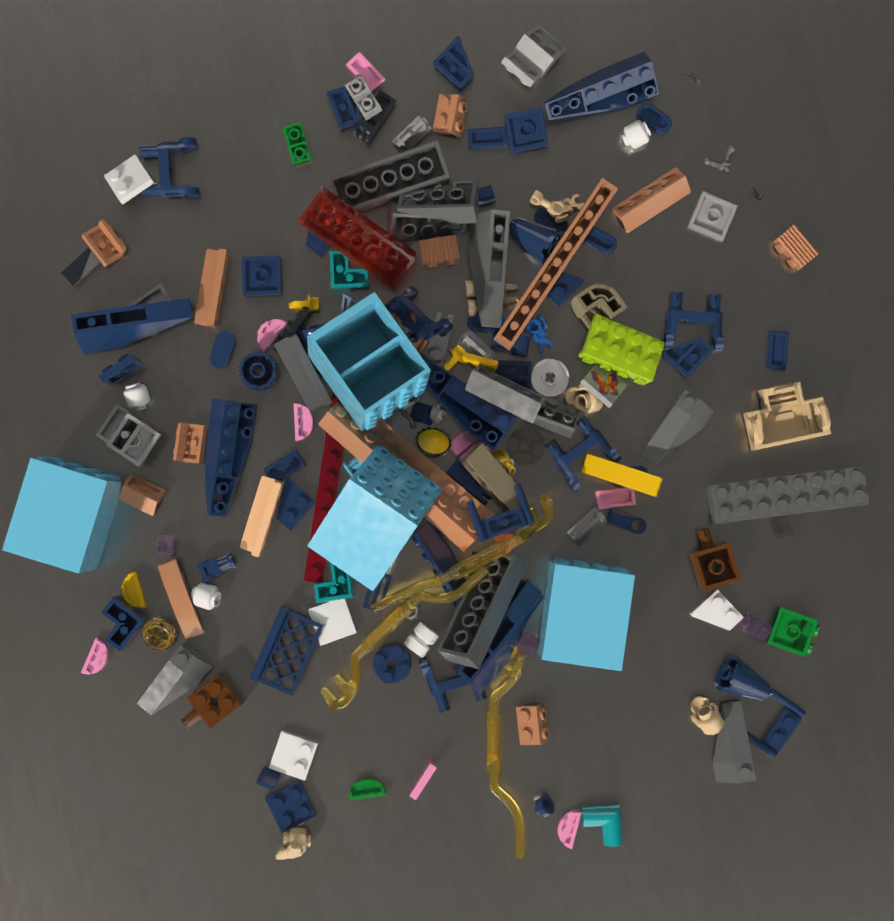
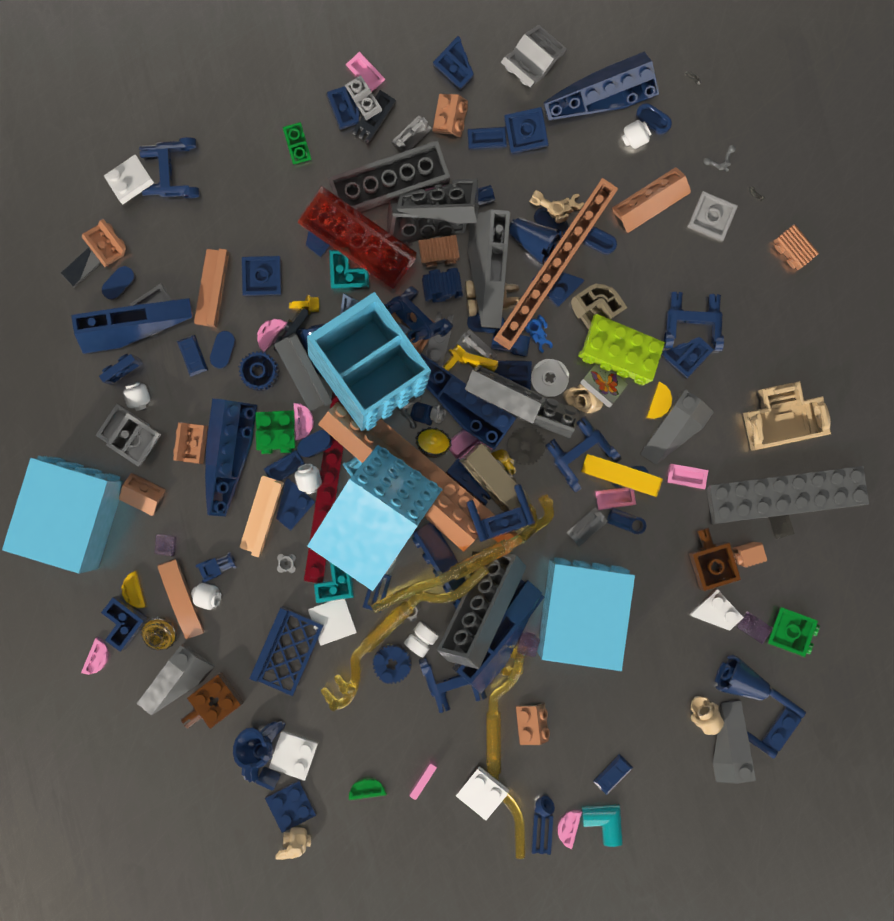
dark blue tile [765,331,789,371] -> none
none -> dark blue tile [102,266,135,300]
none -> dark blue tile [177,335,208,377]
none -> dark blue helmet [233,721,286,783]
none -> green plate [256,410,296,454]
none -> light grey plate [277,554,296,573]
none -> white head [295,464,322,494]
none -> dark blue tile [297,430,333,458]
none -> dark blue brick [422,268,463,303]
none -> white plate [456,766,510,820]
none -> dark blue tile [531,813,553,855]
none -> dark blue tile [593,754,633,795]
none -> yellow tile [646,381,672,419]
none -> bright pink tile [666,464,708,489]
none -> nougat brick [732,542,767,568]

